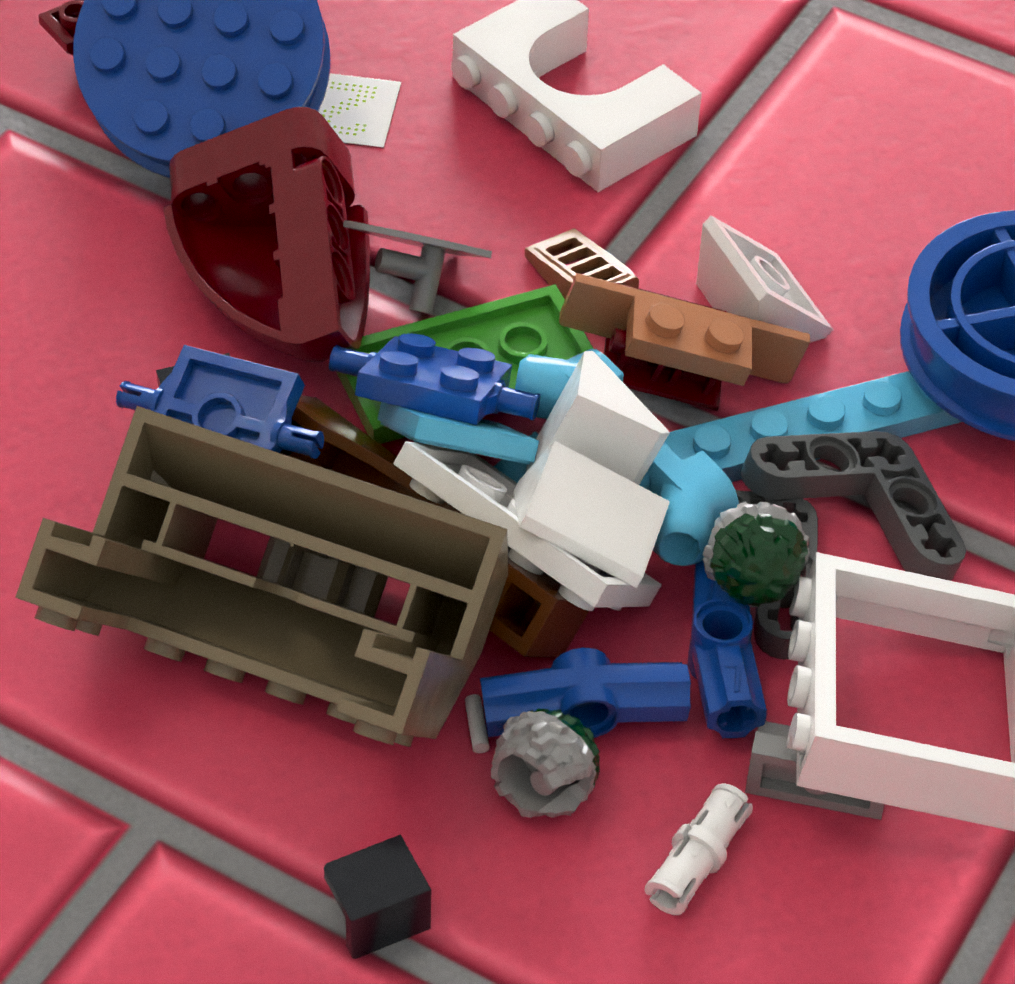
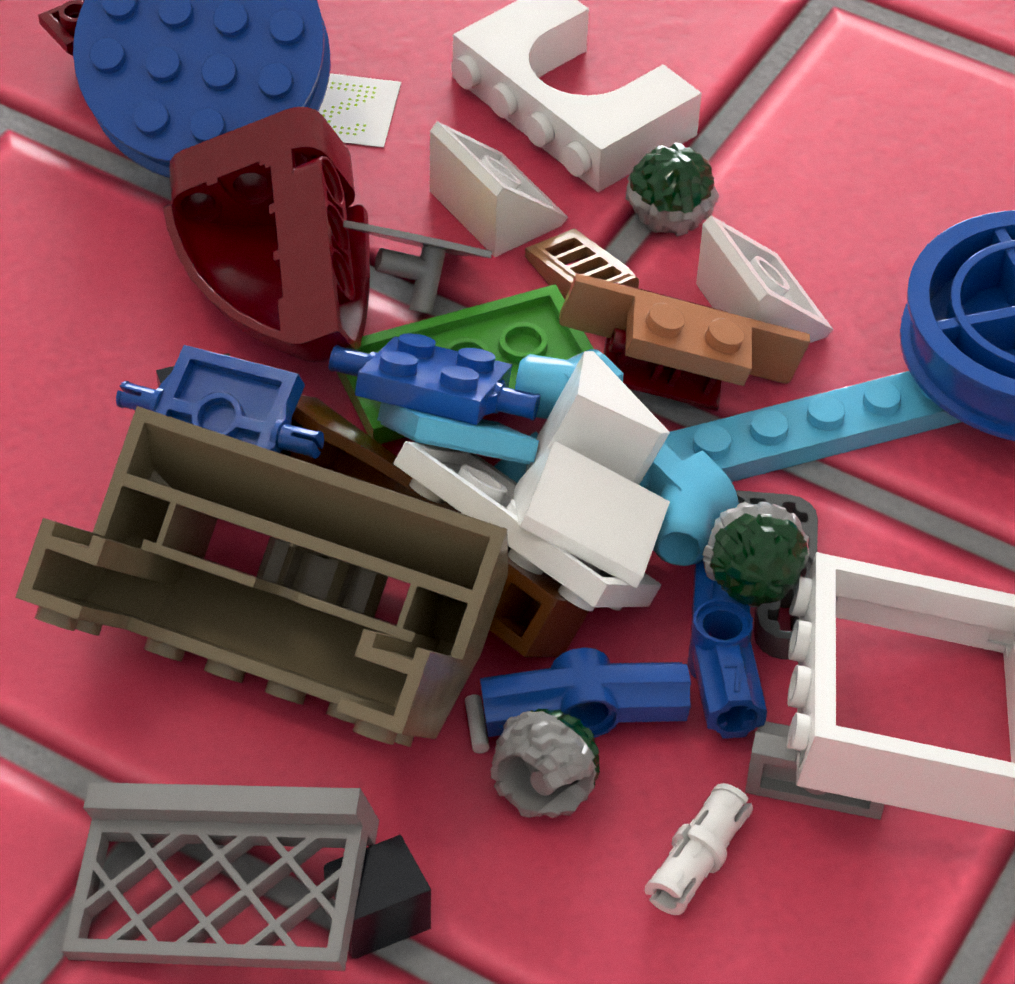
dark grey beam [740,431,966,581] -> none
none -> light grey fence [61,782,379,971]
none -> white slope [430,122,568,257]
none -> dark green piece [626,143,719,236]

